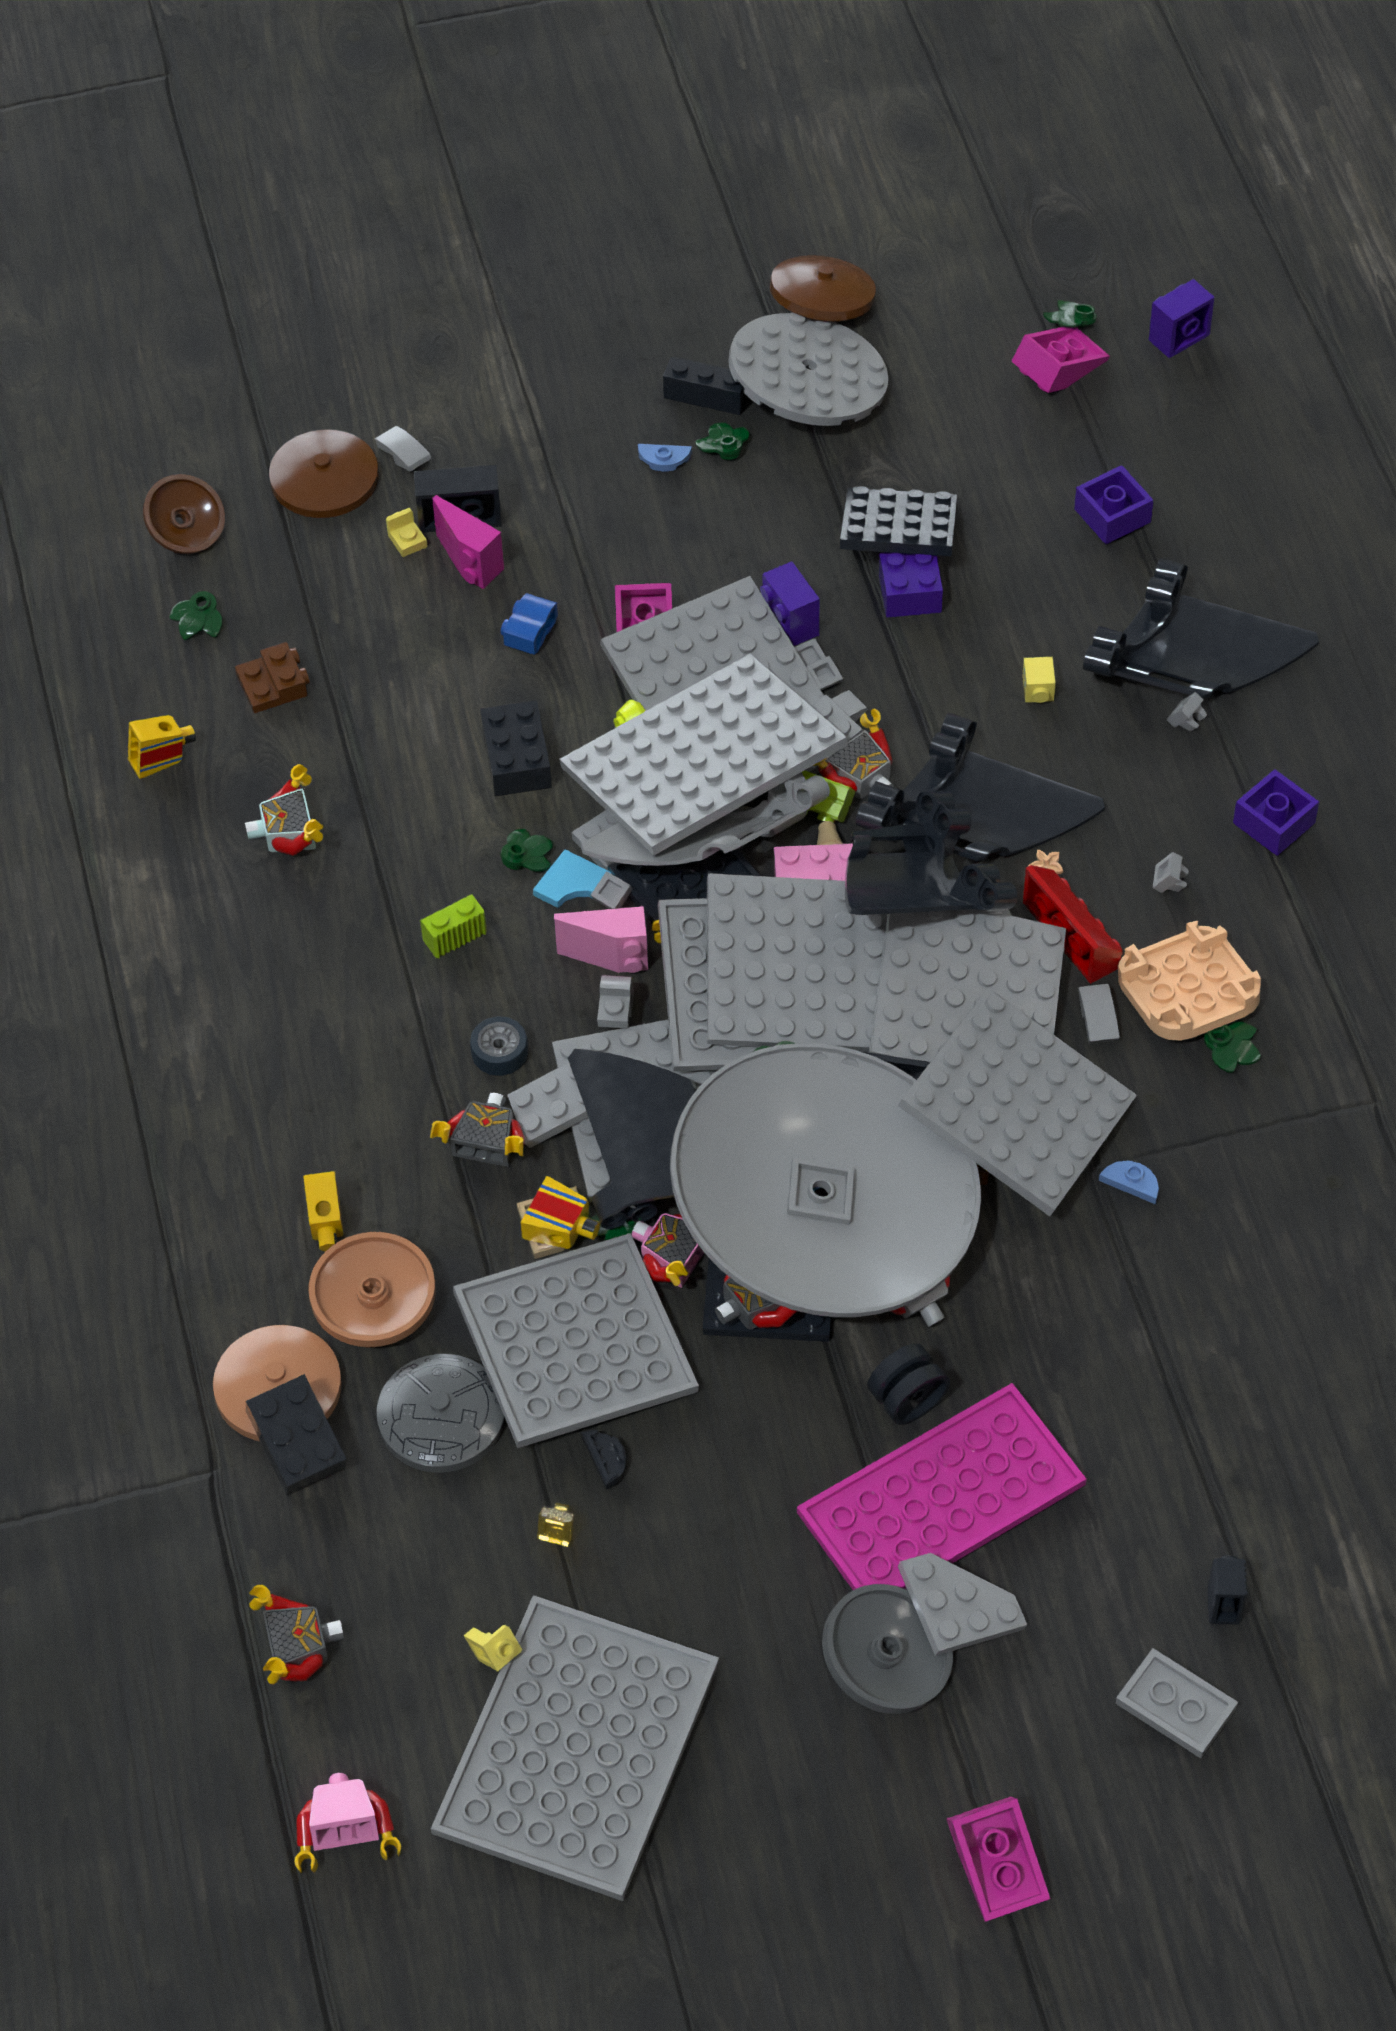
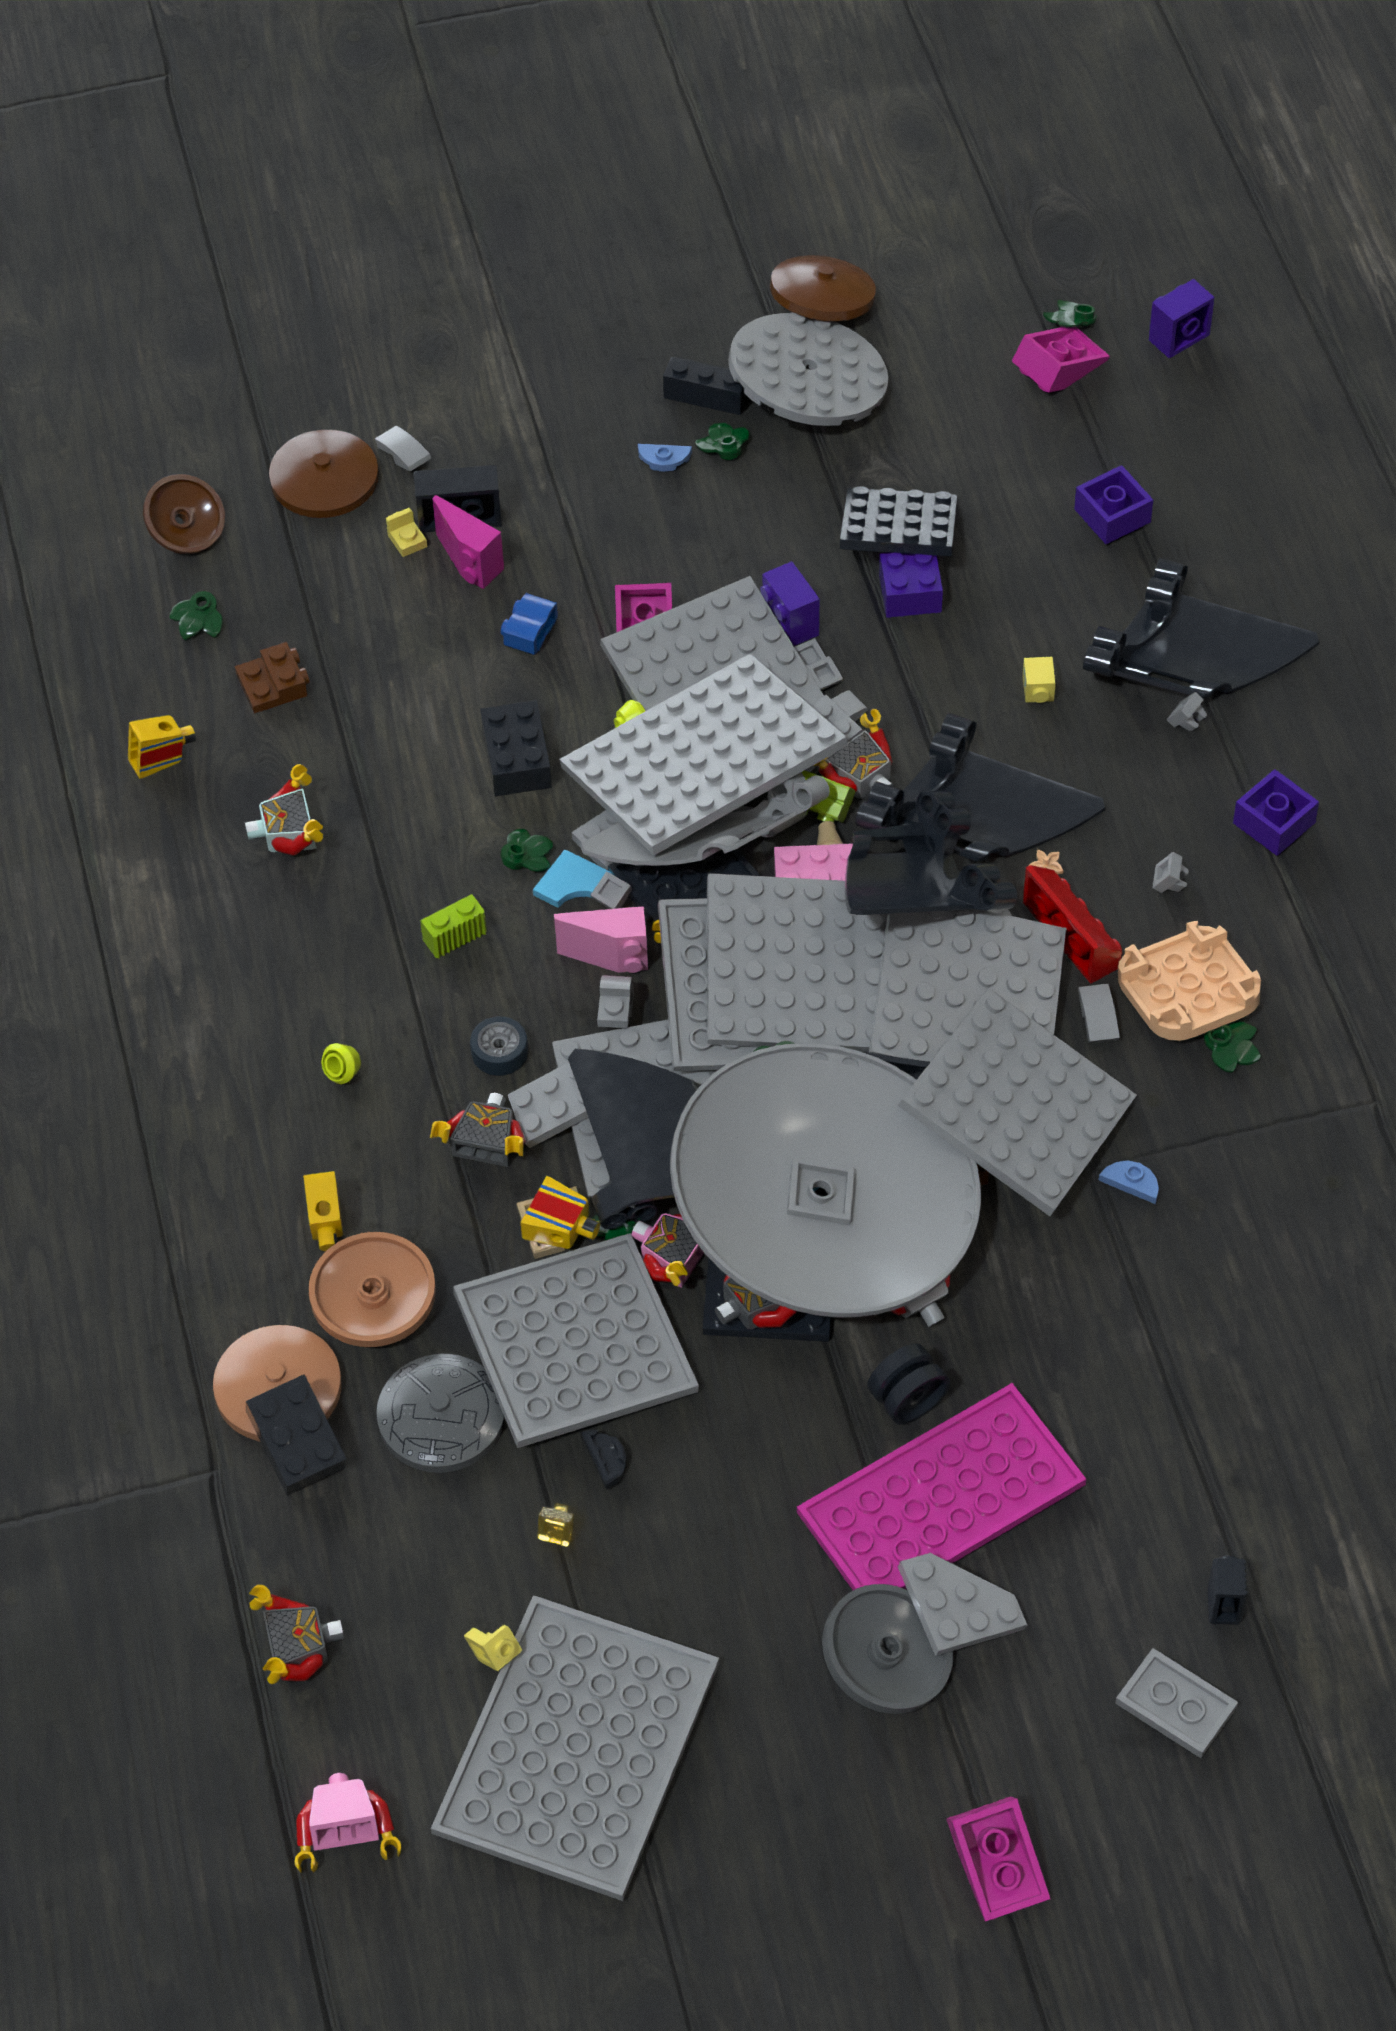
none -> neon yellow cone [321,1043,361,1084]

